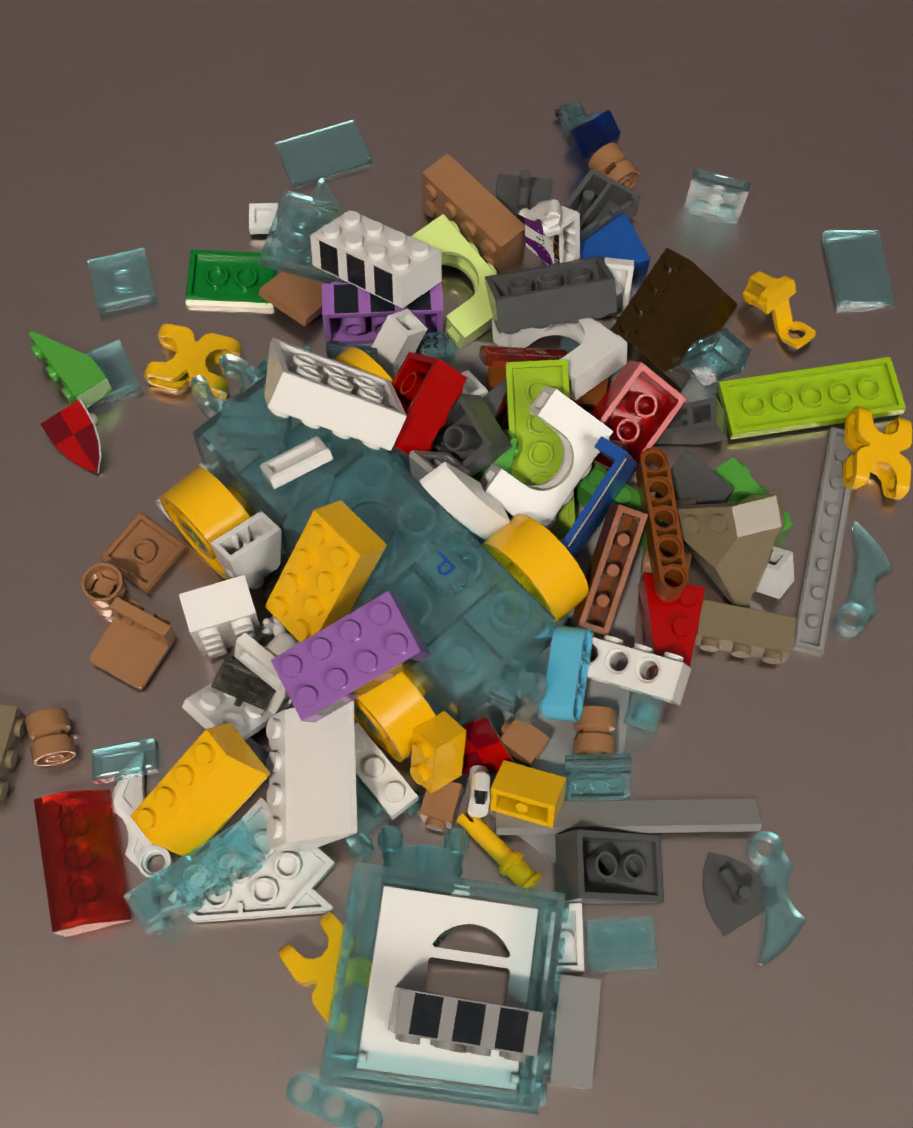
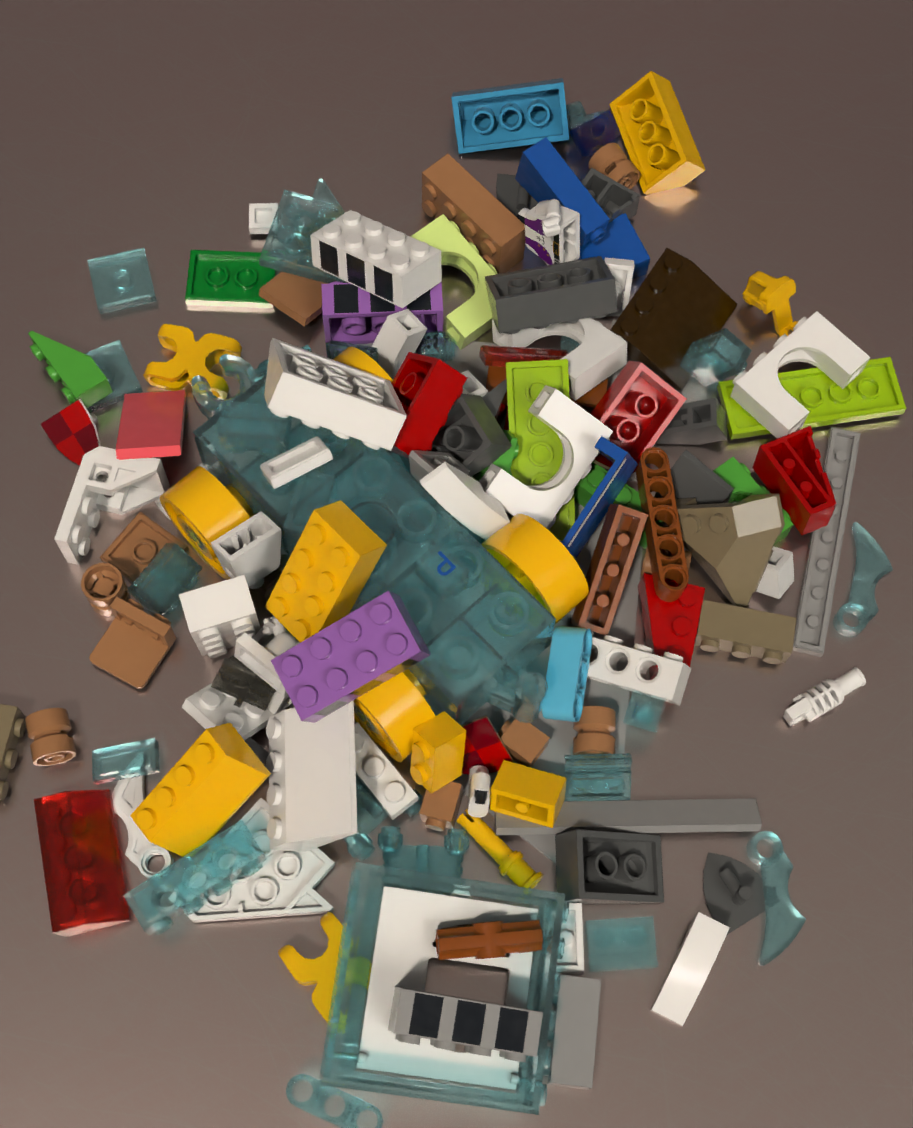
clear light blue piece [275,119,373,187] -> none
clear light blue plate [683,169,751,225] -> none
clear light blue piece [822,230,896,310] -> none
yellow piece [843,406,912,501] -> none
none -> white bracket [54,446,170,565]
none -> coral tile [116,390,186,460]
none -> clear light blue brick [127,543,203,616]
none -> dark orange piece [435,920,543,960]
none -> dark azure slope [451,78,569,154]
none -> blue slope [515,137,610,247]
none -> yellow slope [609,71,706,195]
none -> white slope [651,912,730,1026]
none -> white arch [730,311,870,439]
none -> red wedge [752,426,837,536]
none -> white hinge [783,667,866,727]

